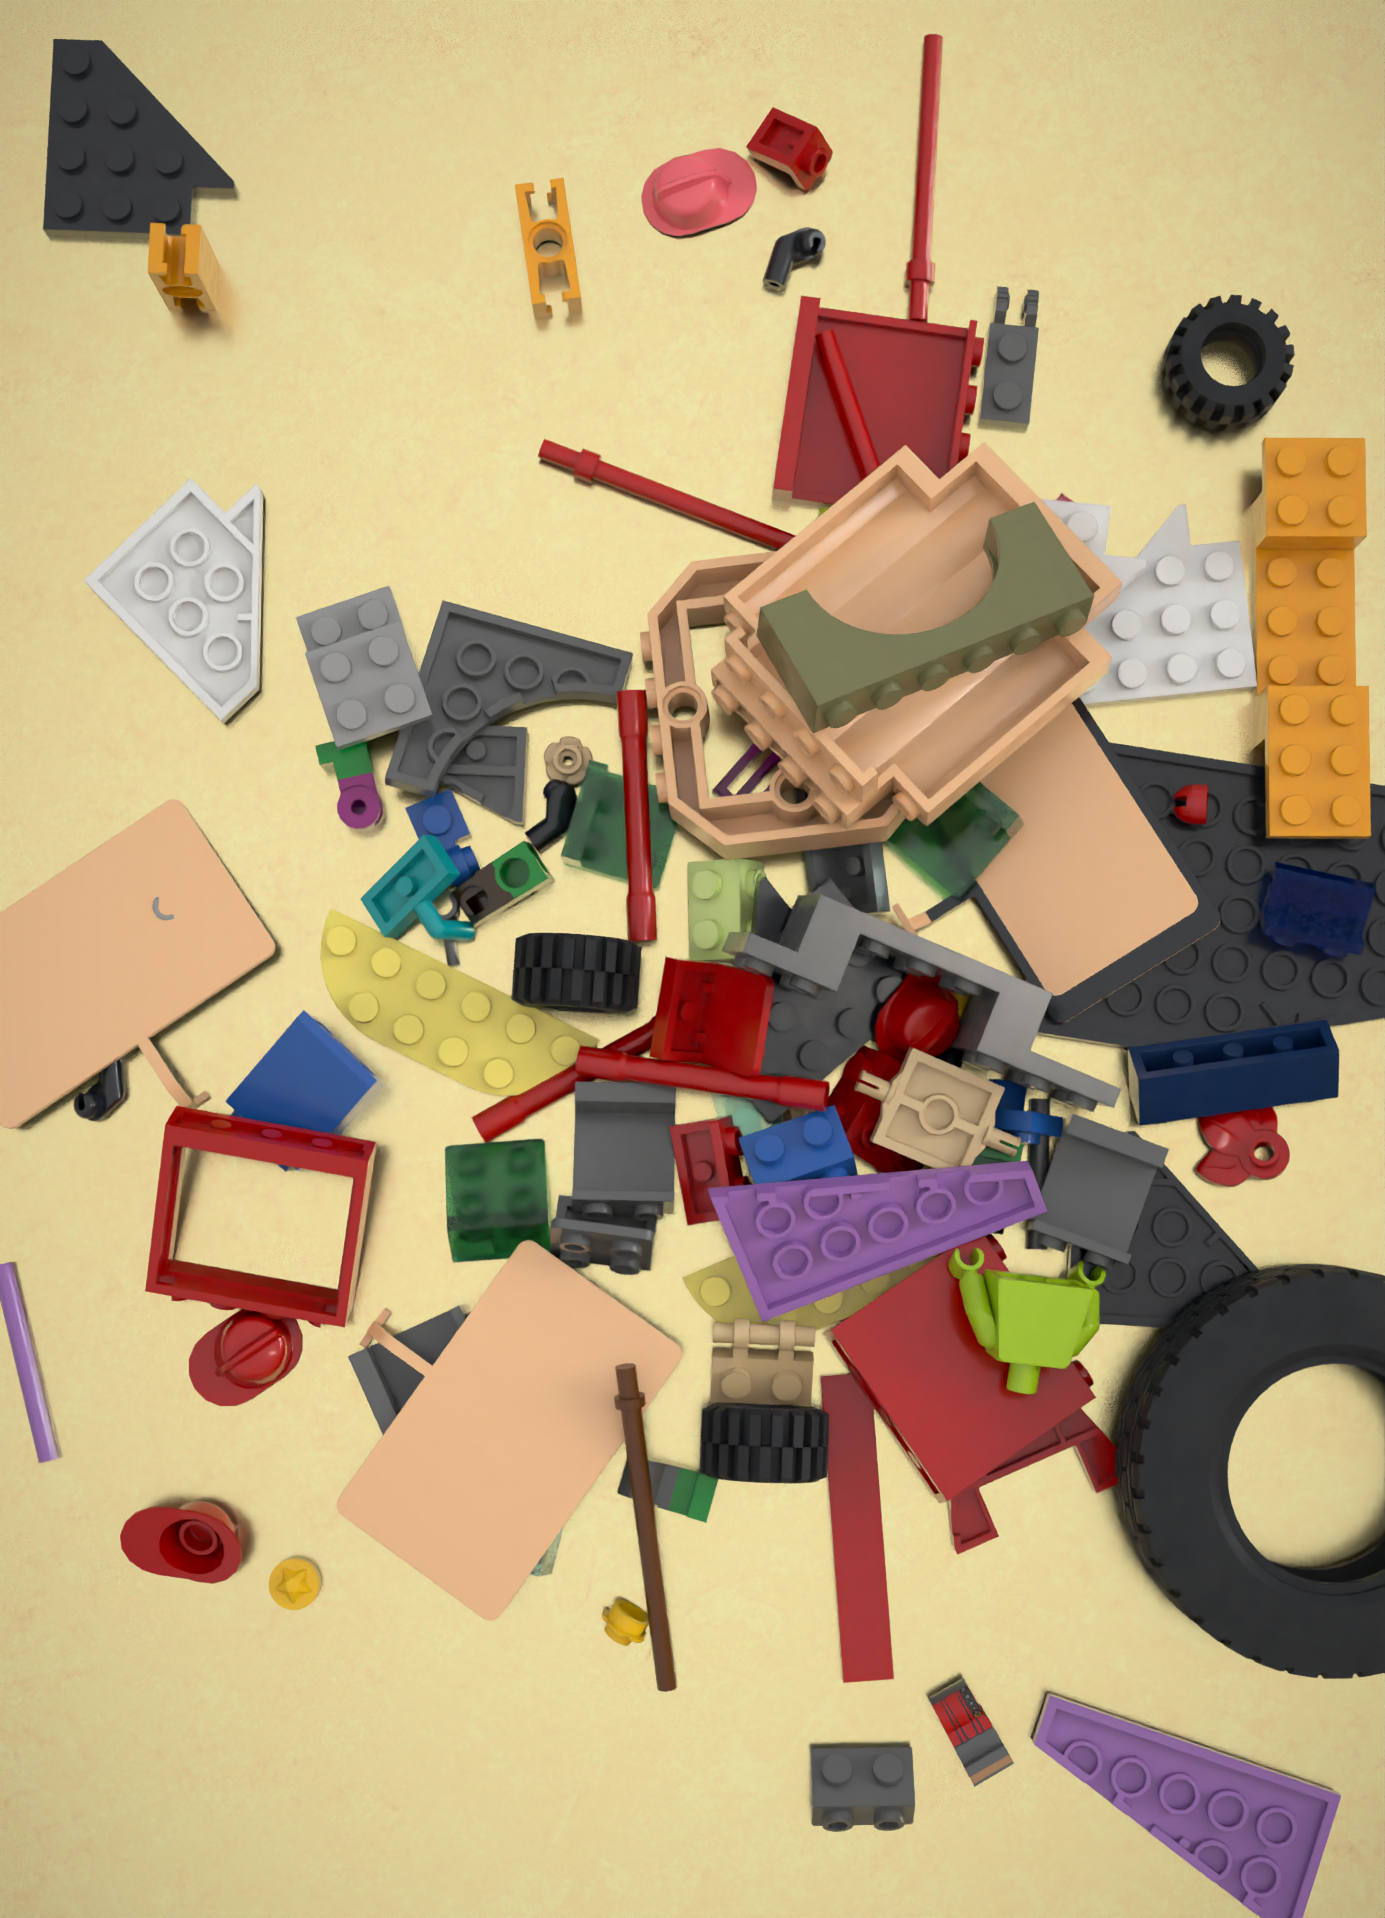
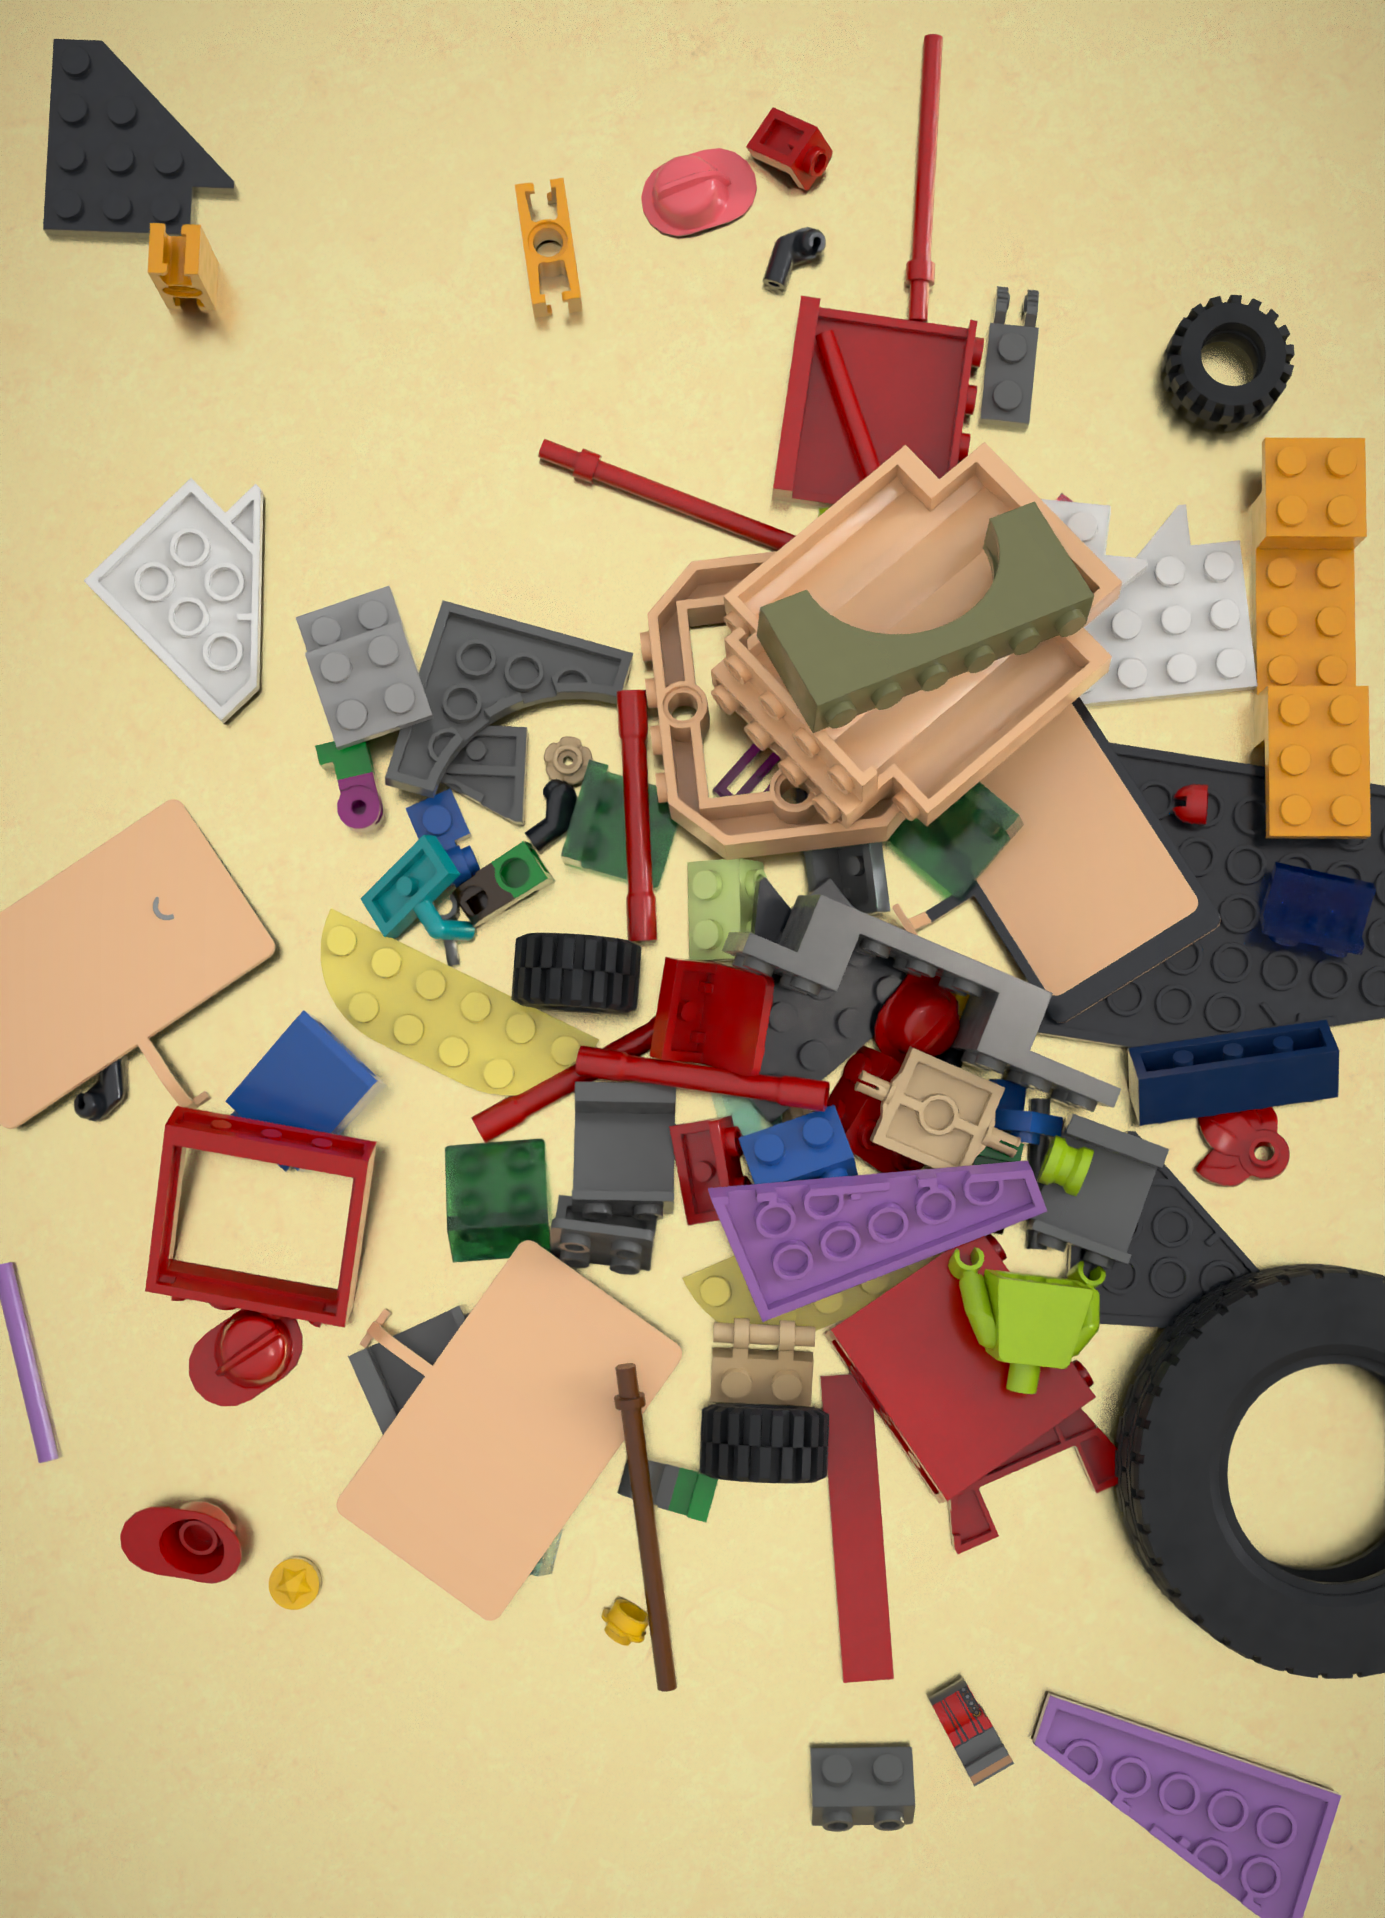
none -> lime wheel [1037,1135,1094,1197]

